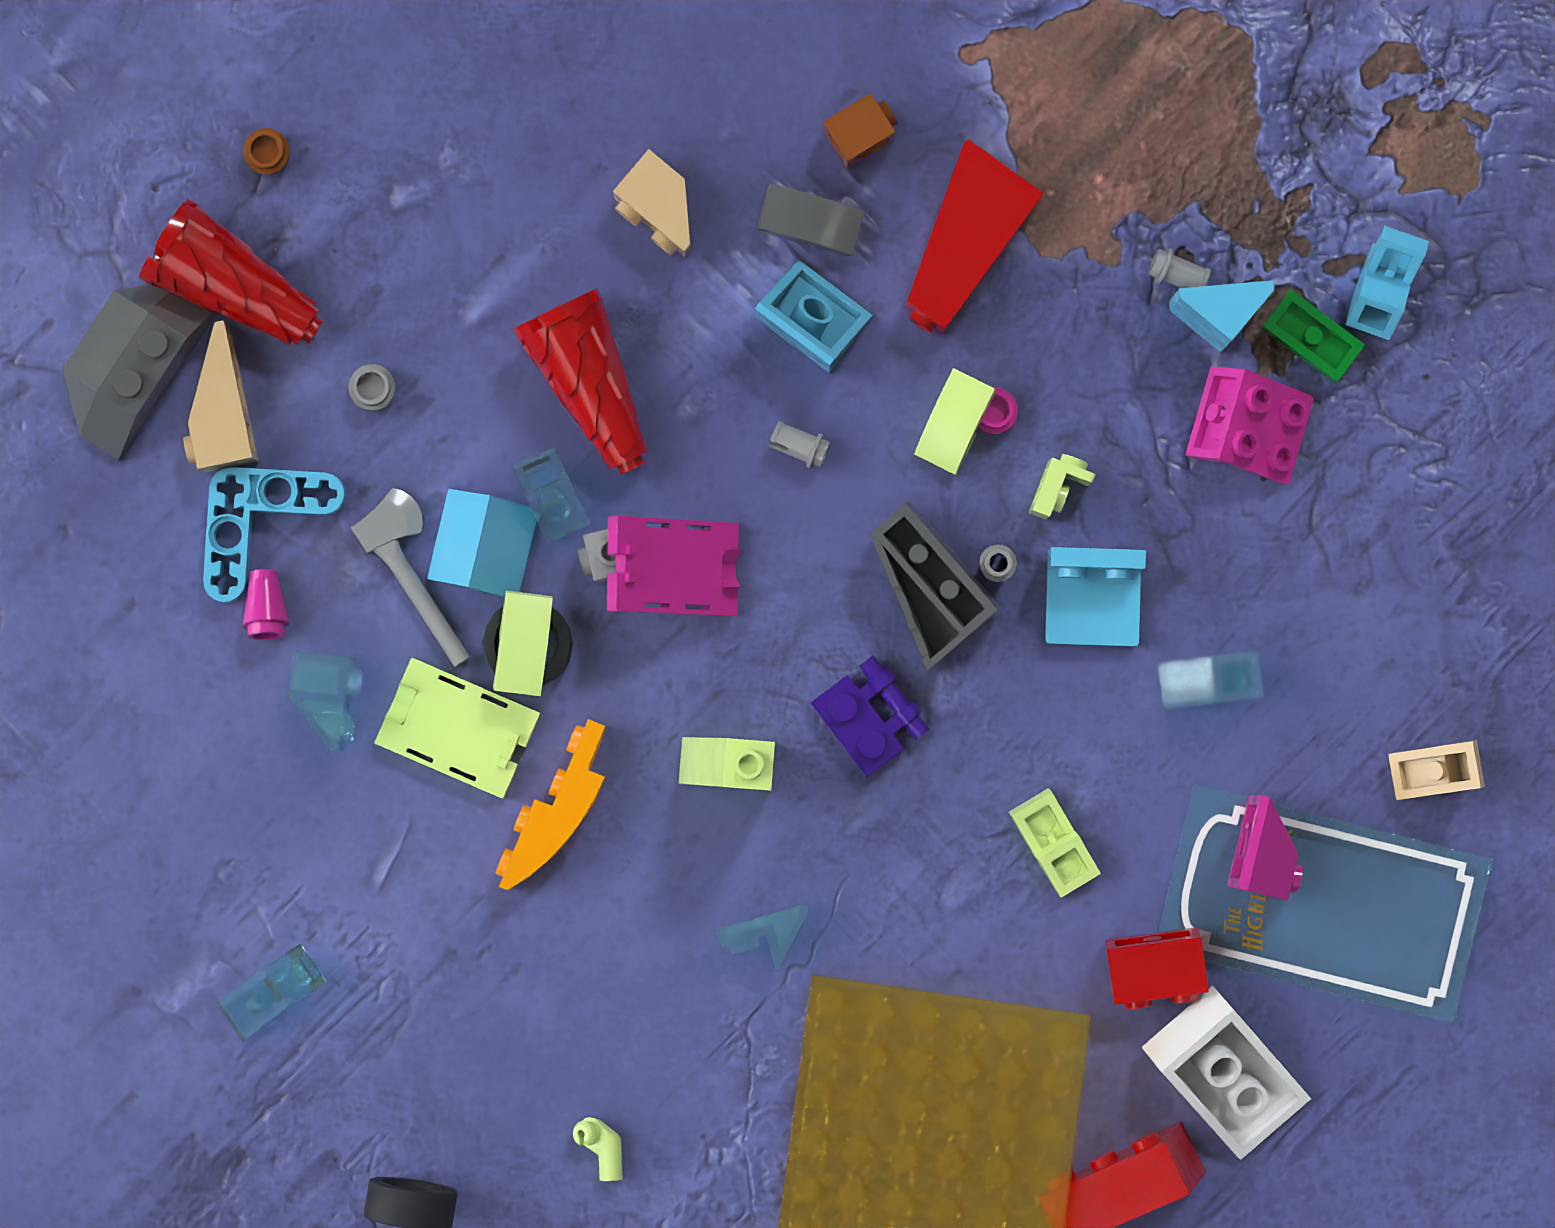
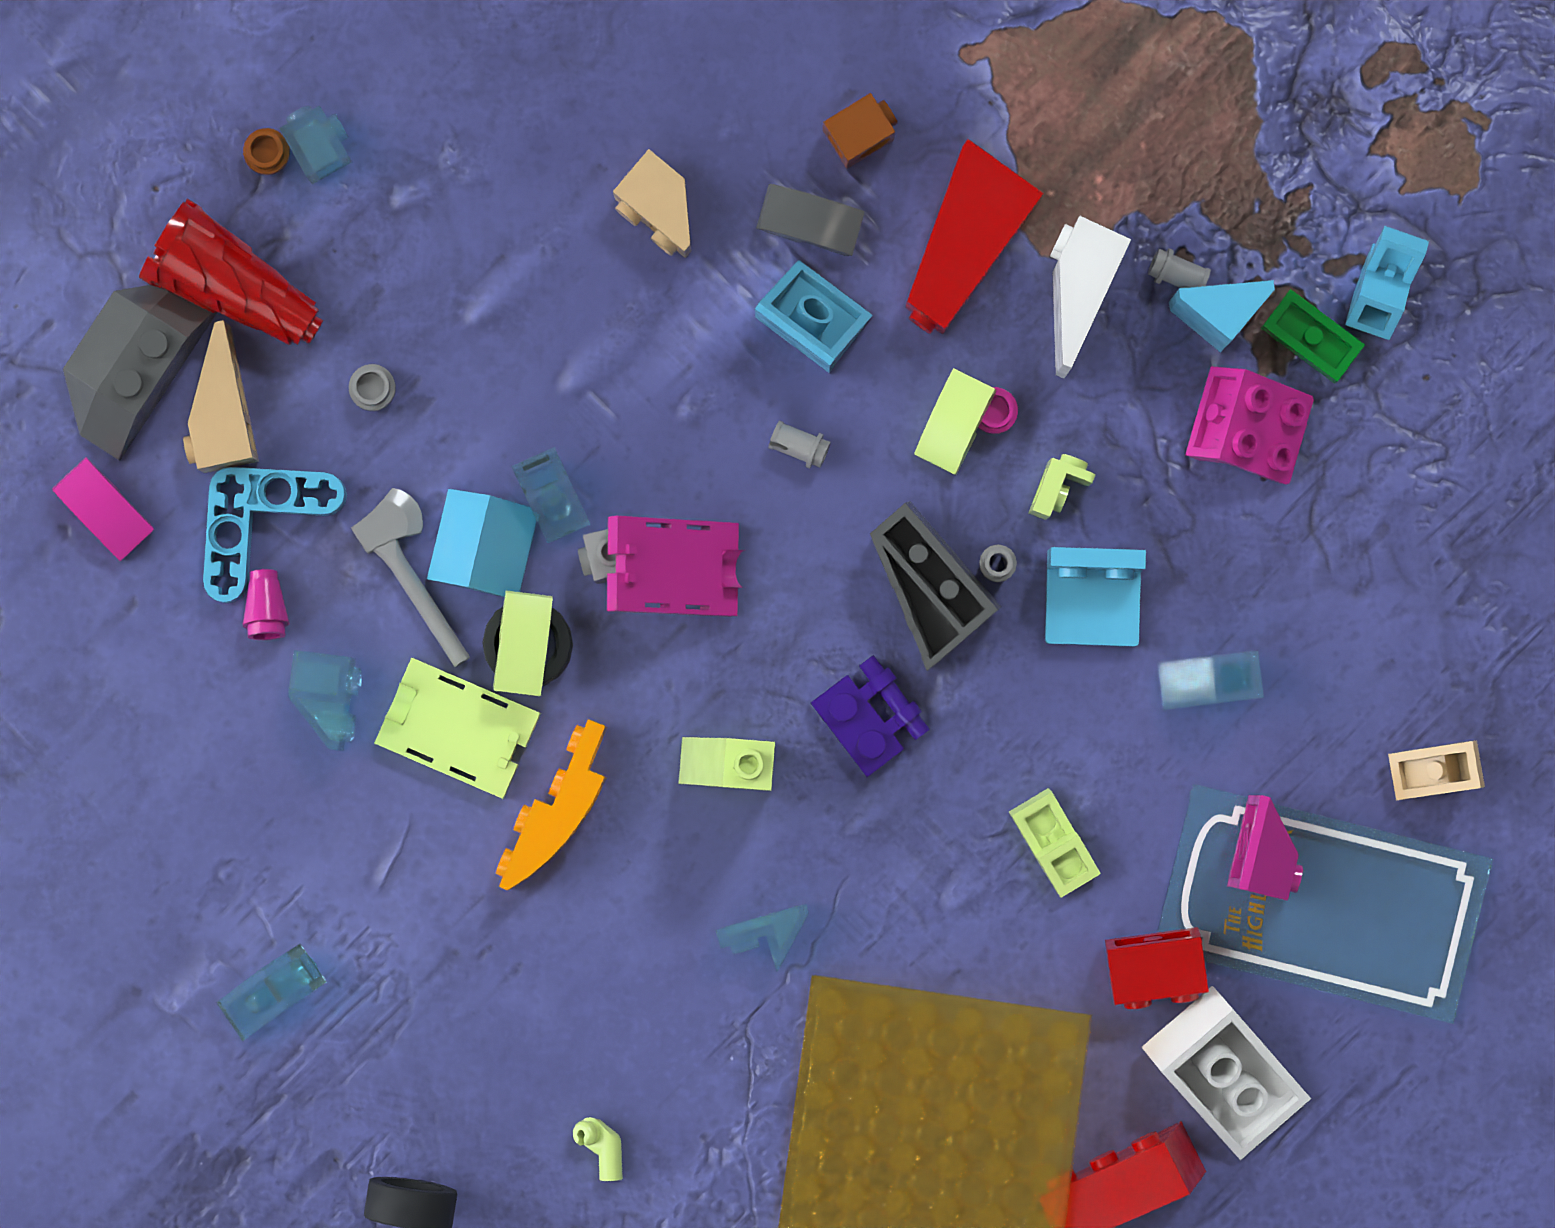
red cone [513,288,648,474] -> none
none -> dark pink slope [52,457,154,561]
none -> clear light blue brick [279,106,352,184]
none -> white slope [1050,216,1131,378]

